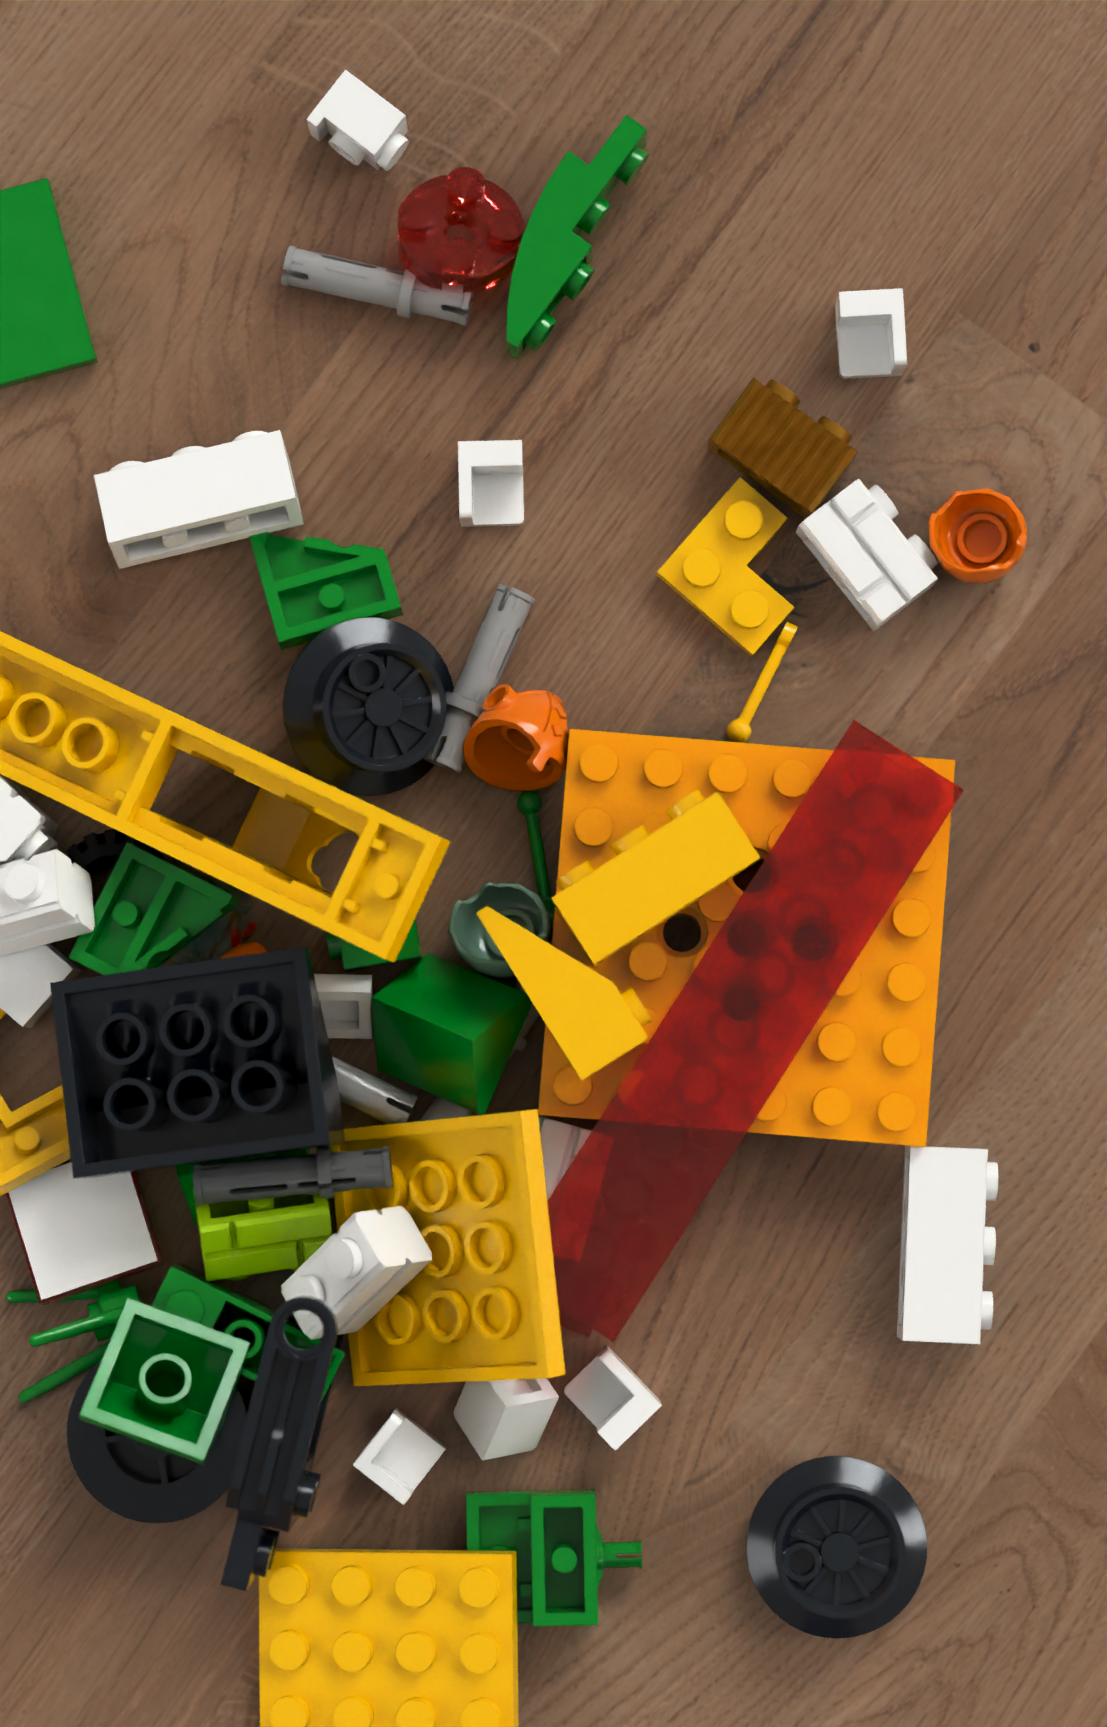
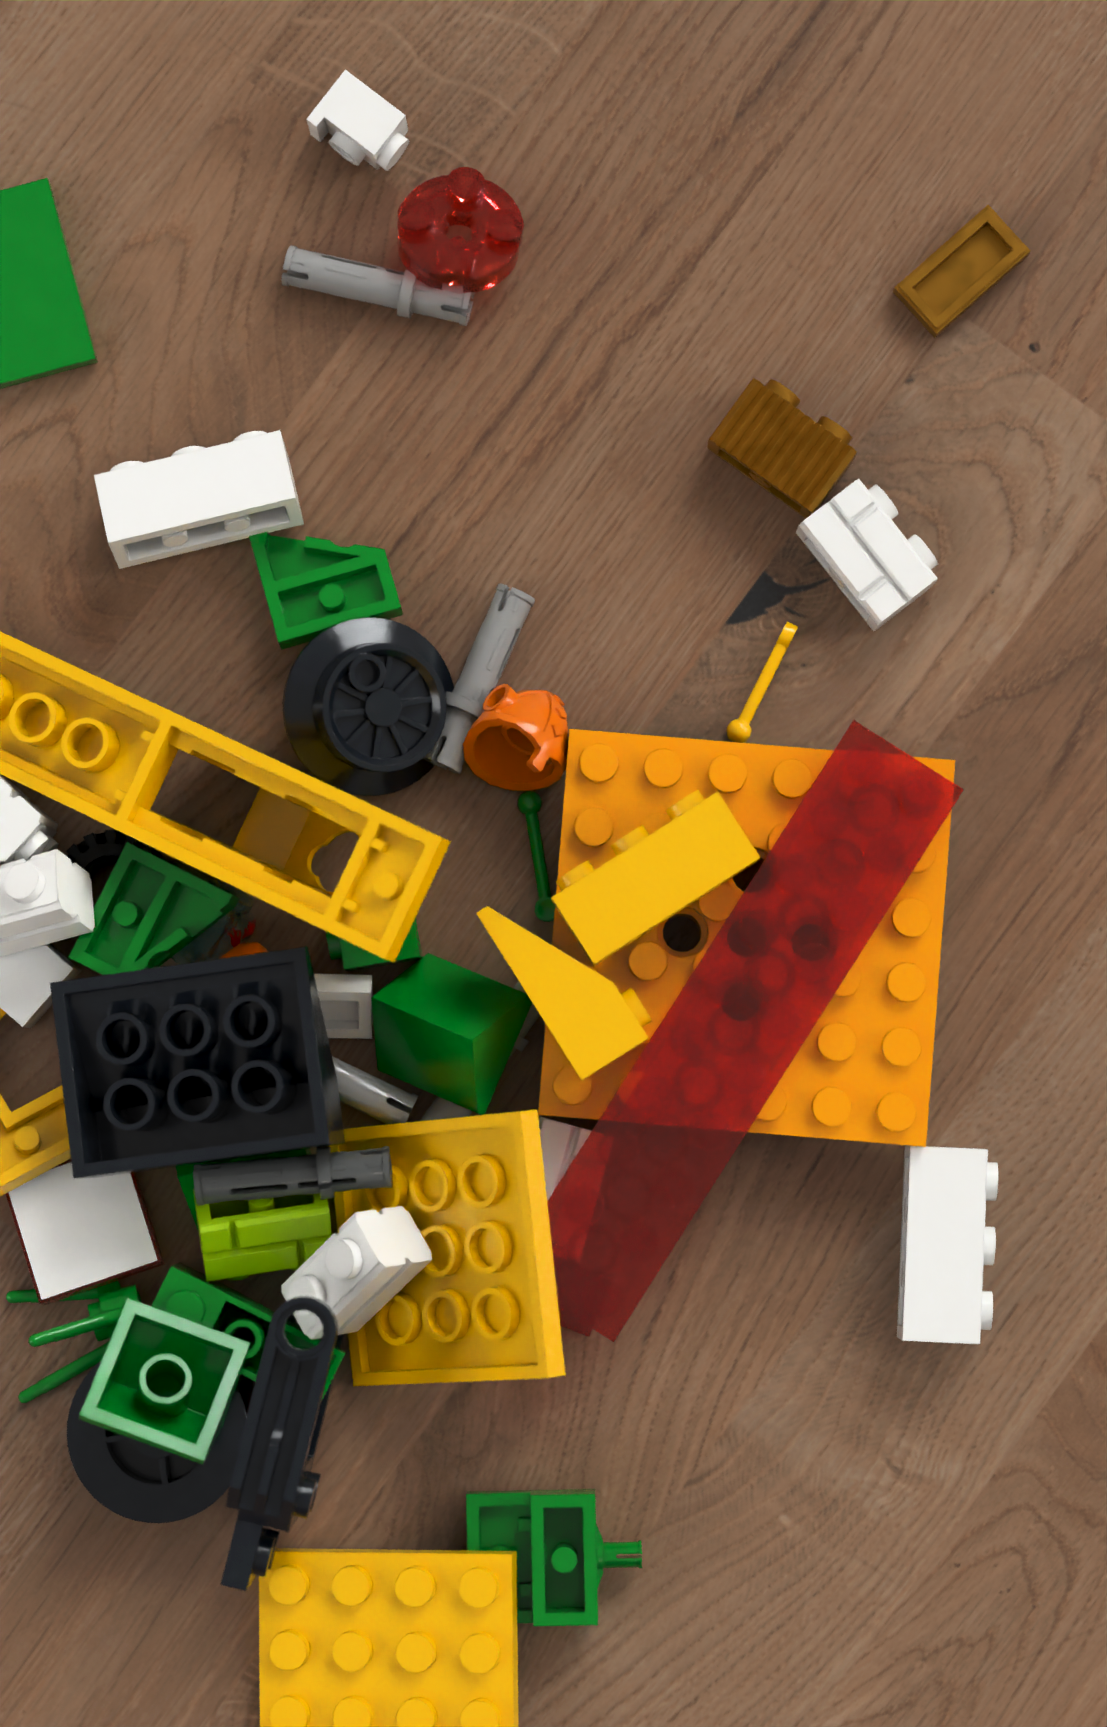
white panel [353,1407,447,1505] -> none
sand green hair [448,882,552,978] -> none
white panel [454,1378,559,1461] -> none
white panel [458,440,524,527] -> none
green slope [506,114,649,360] -> none
white panel [564,1345,662,1451] -> none
yellow plate [656,477,794,657] -> none
black wheel [746,1456,927,1639] -> none
white panel [835,288,907,379] -> none
orange hair [928,488,1027,584] -> none
none -> pearl gold tile [893,205,1030,338]

